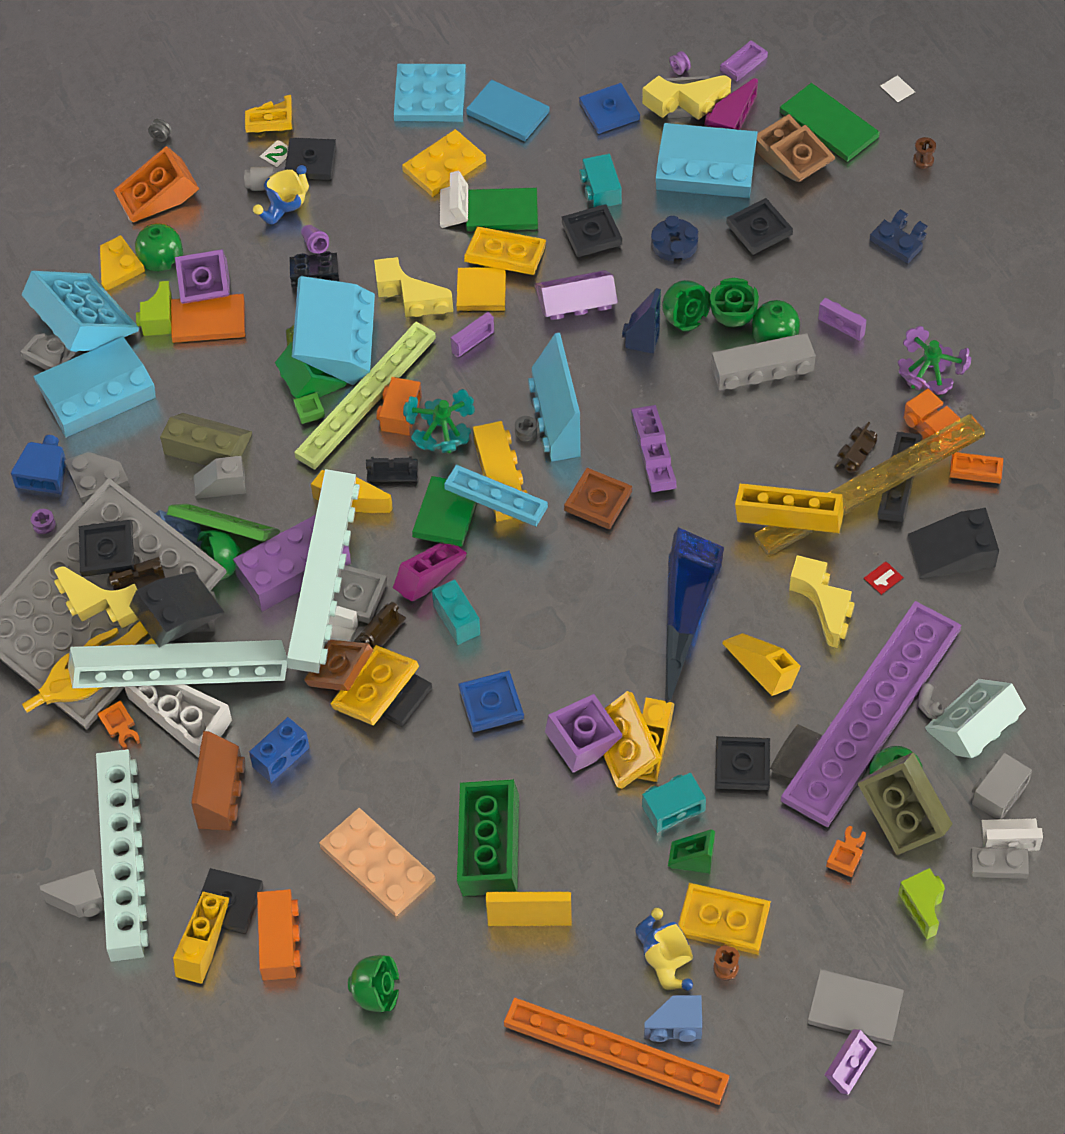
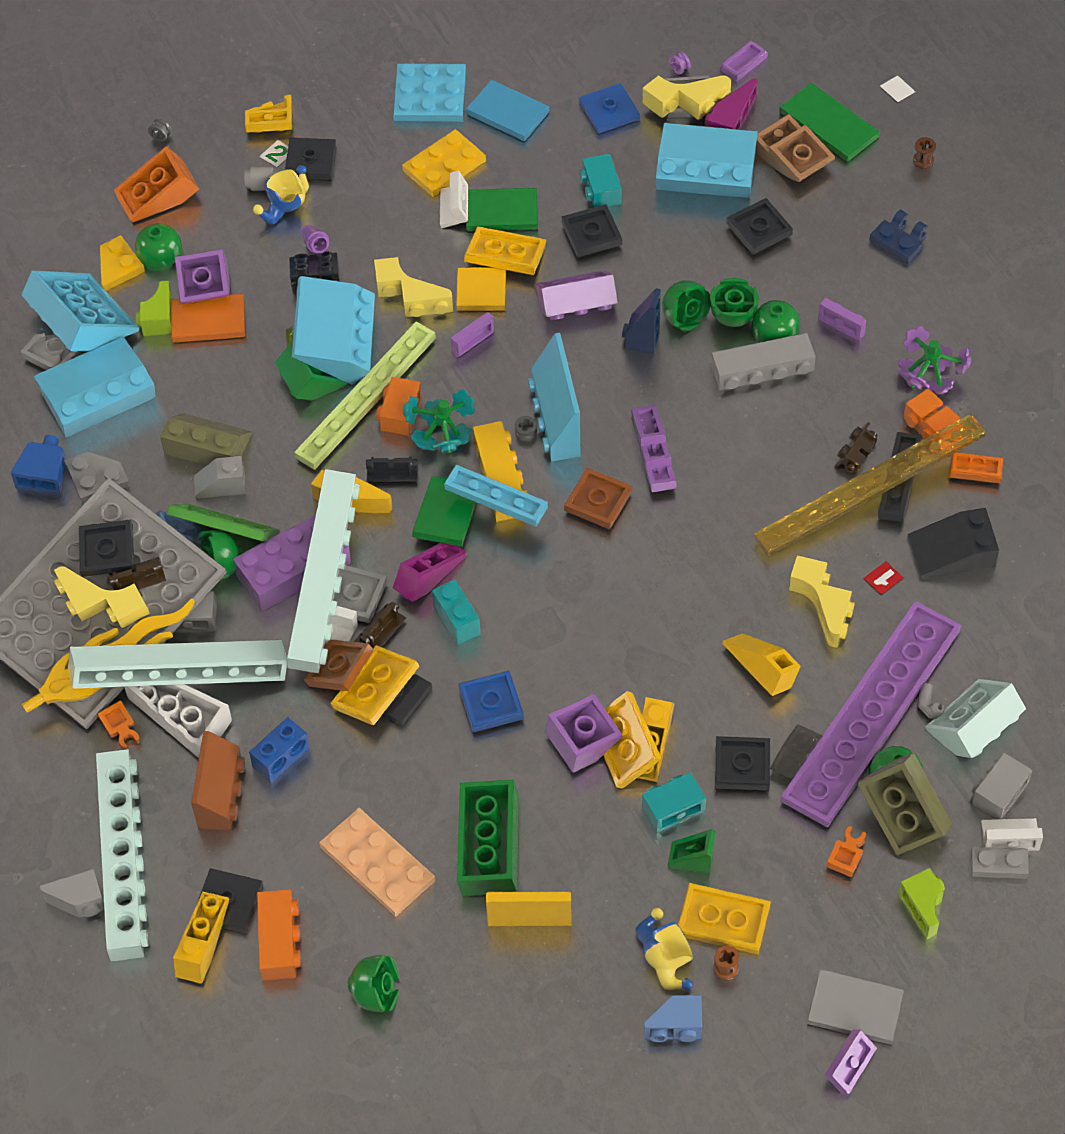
medium lavender bush [31,509,55,534] -> none
black slope [129,571,224,648] -> none
bright green plate [293,393,325,424] -> none
orange plate [504,997,730,1105] -> none
dark blue plate [651,215,699,261] -> none
clear blue plate [665,527,724,704] -> none
yellow brick [735,483,844,533] -> none

